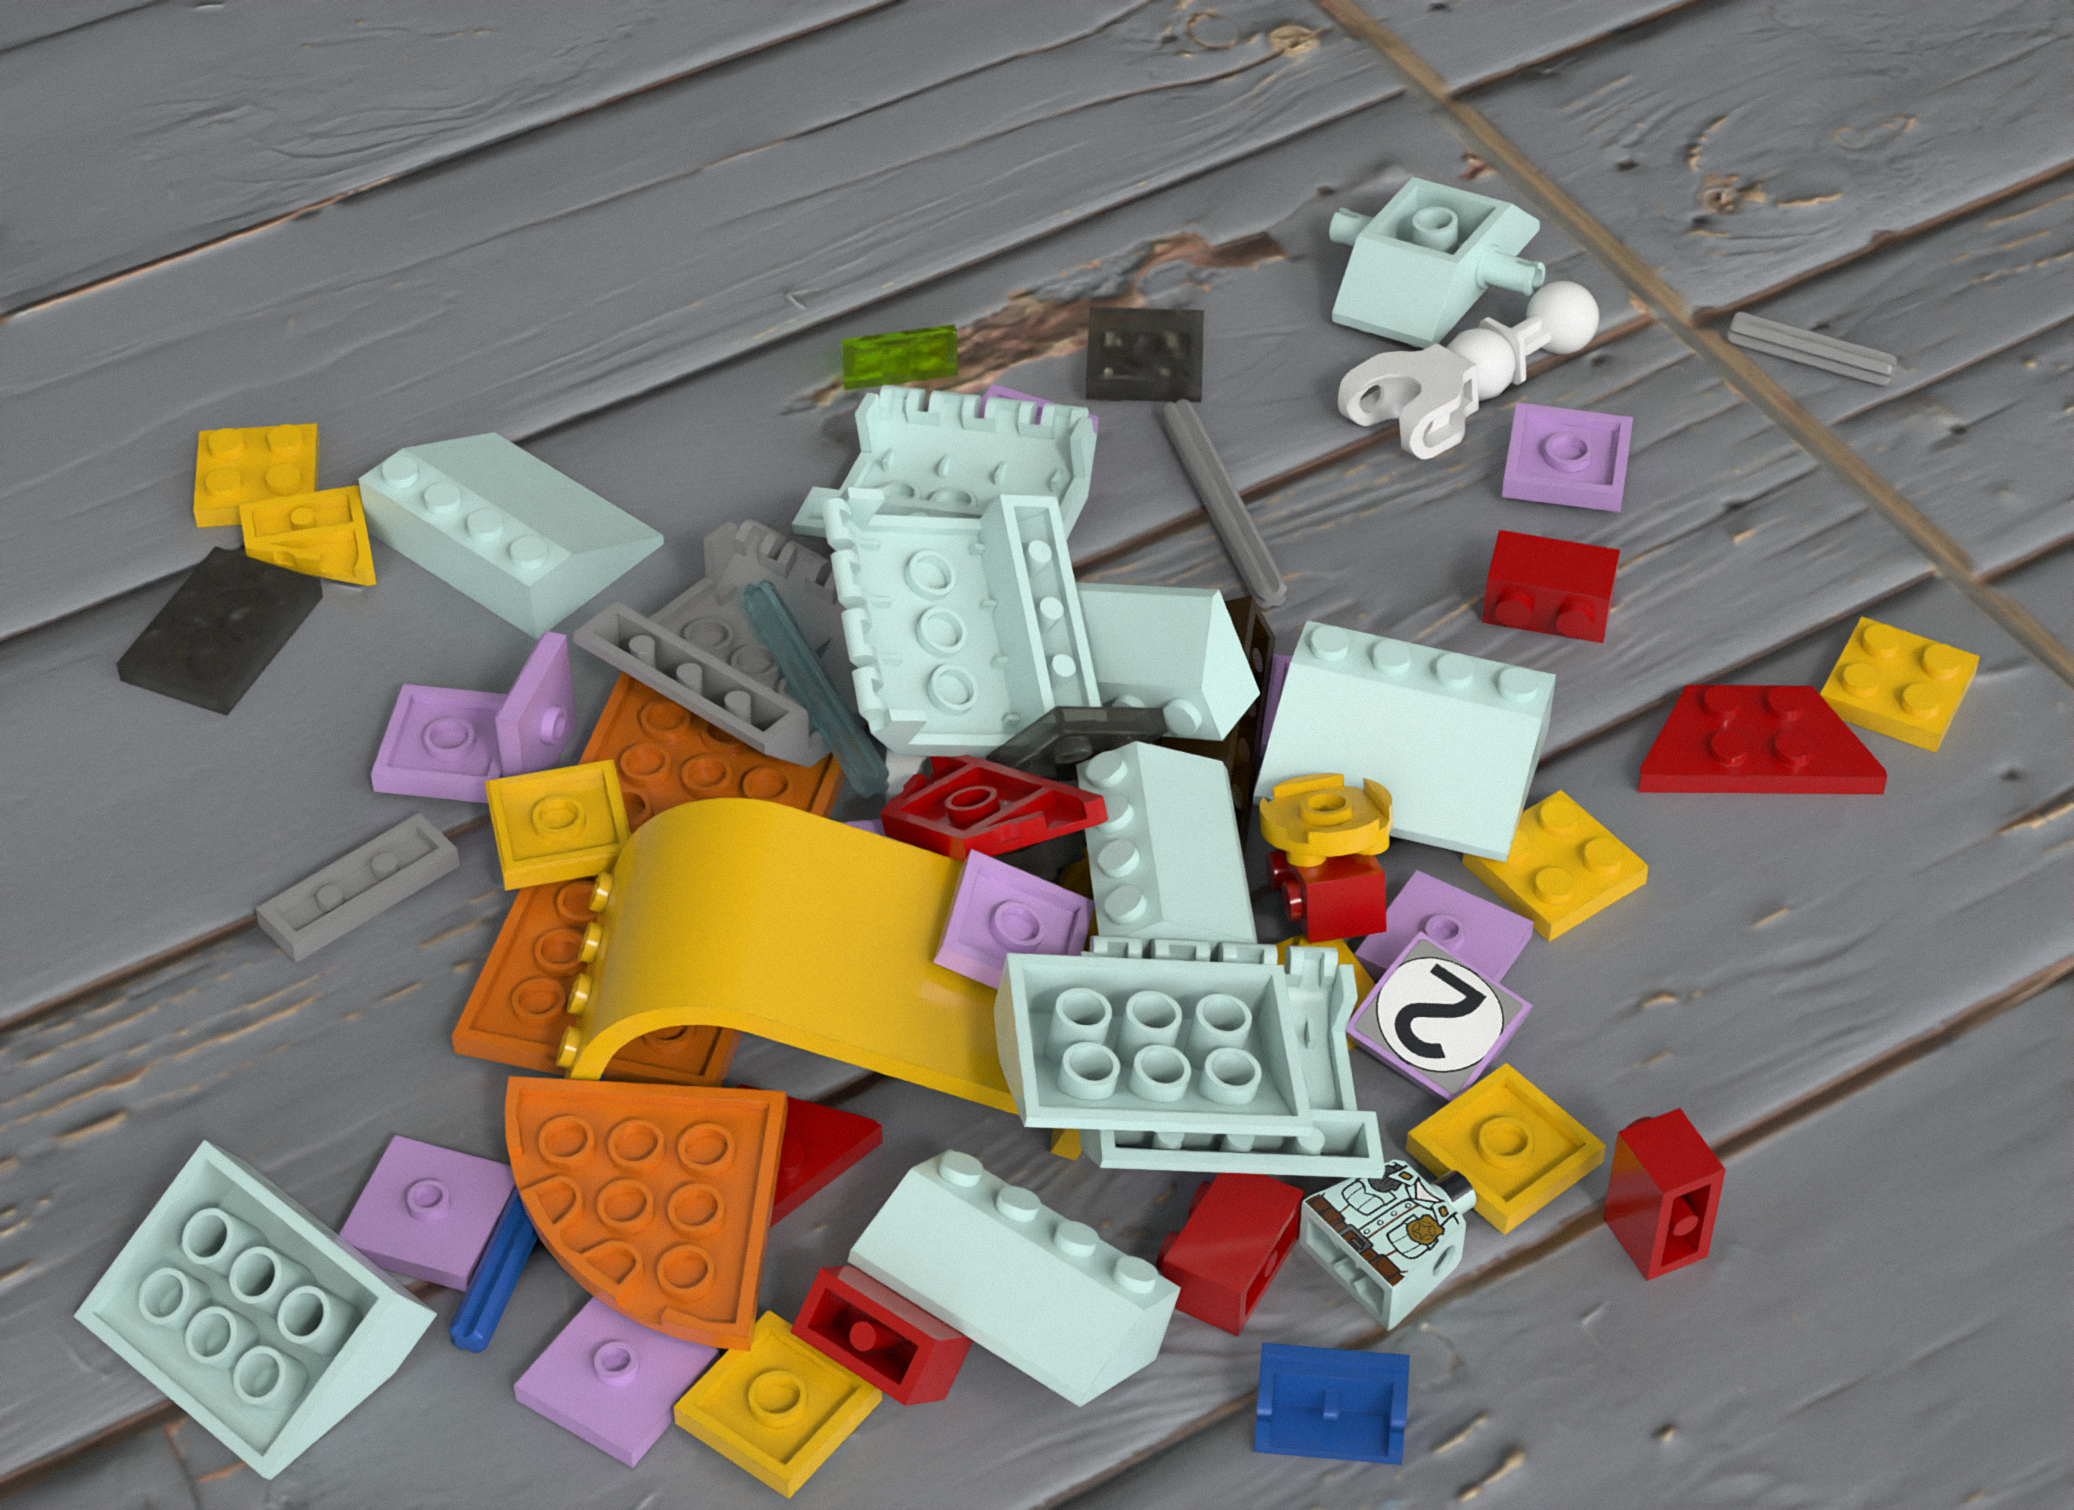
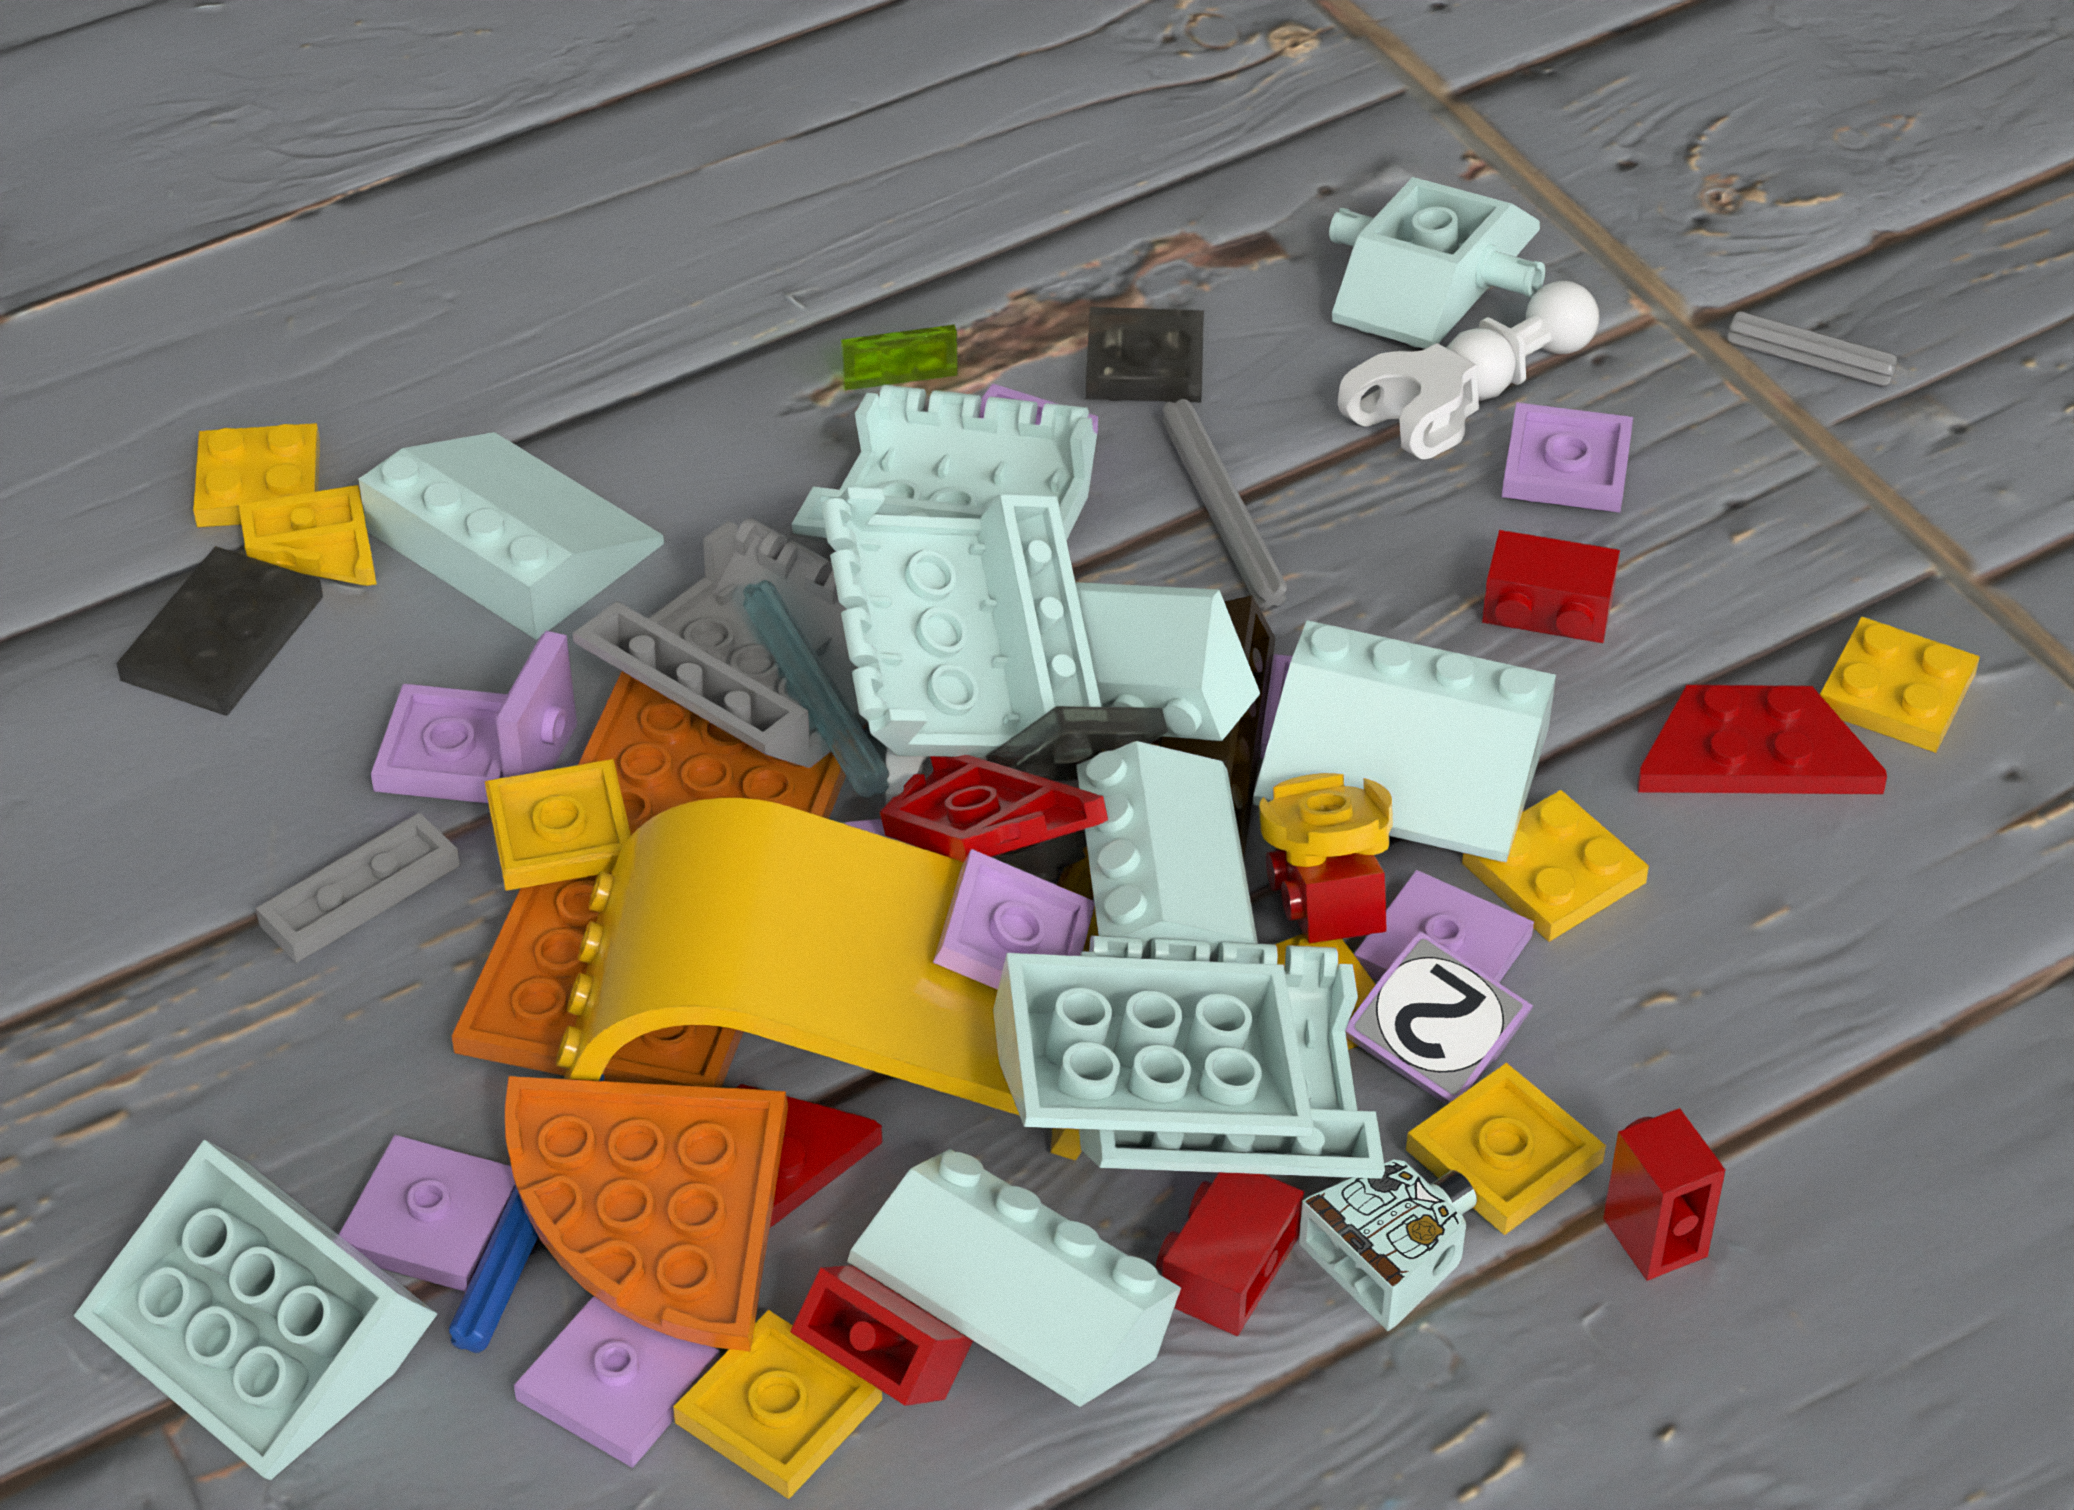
blue hinge [1254,1342,1410,1465] -> none

